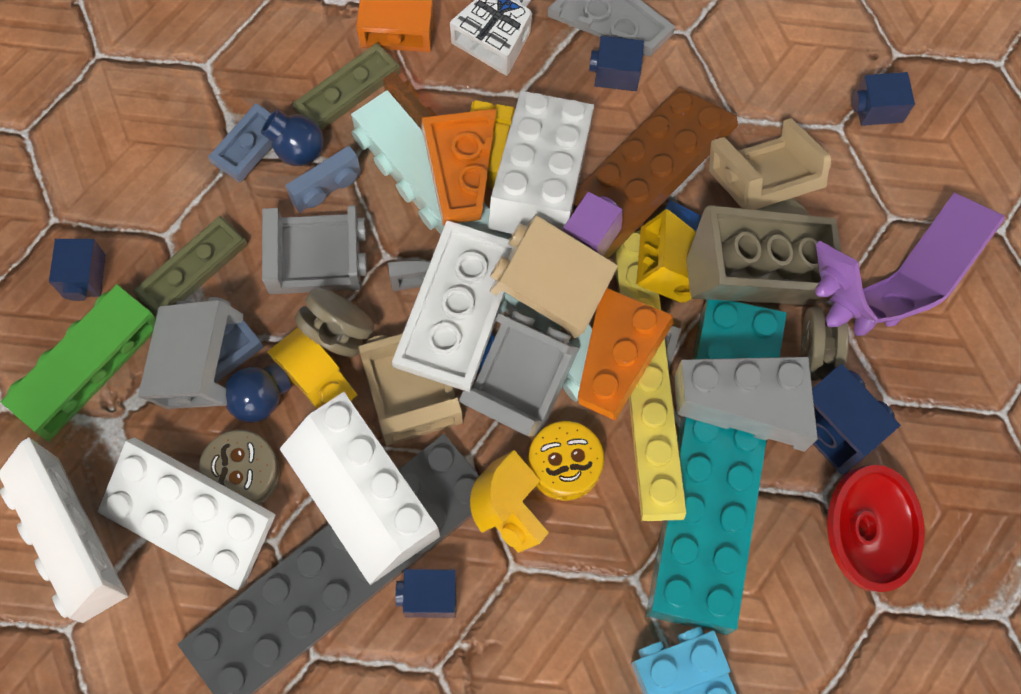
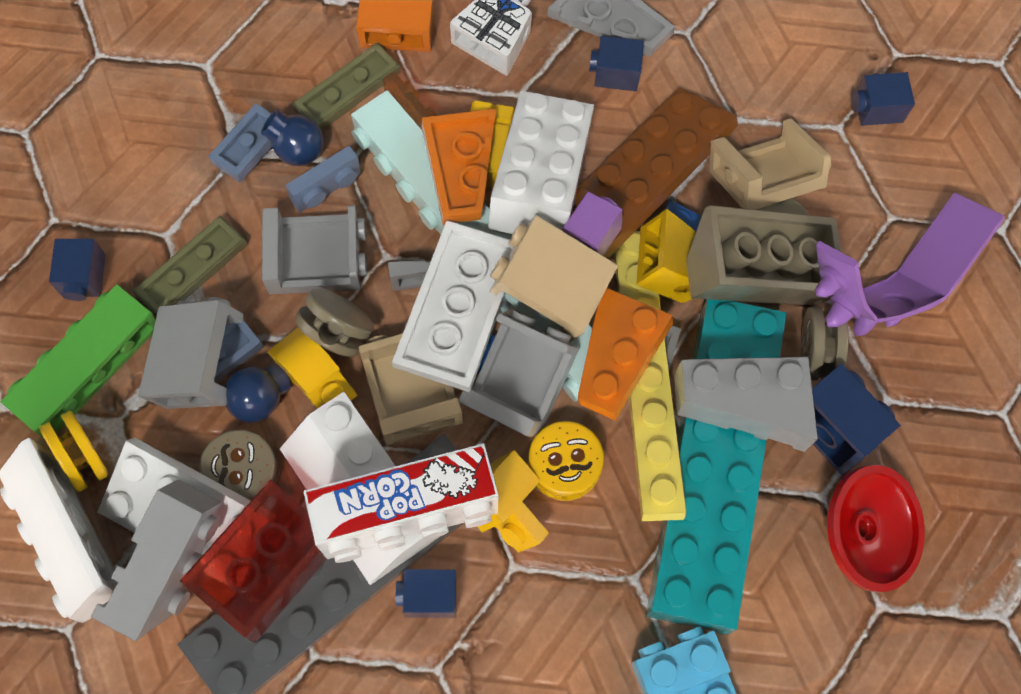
none -> yellow head [39,411,109,492]
none -> light grey wedge [90,479,222,641]
none -> clear red slope [180,479,327,643]
none -> brick [304,443,499,563]

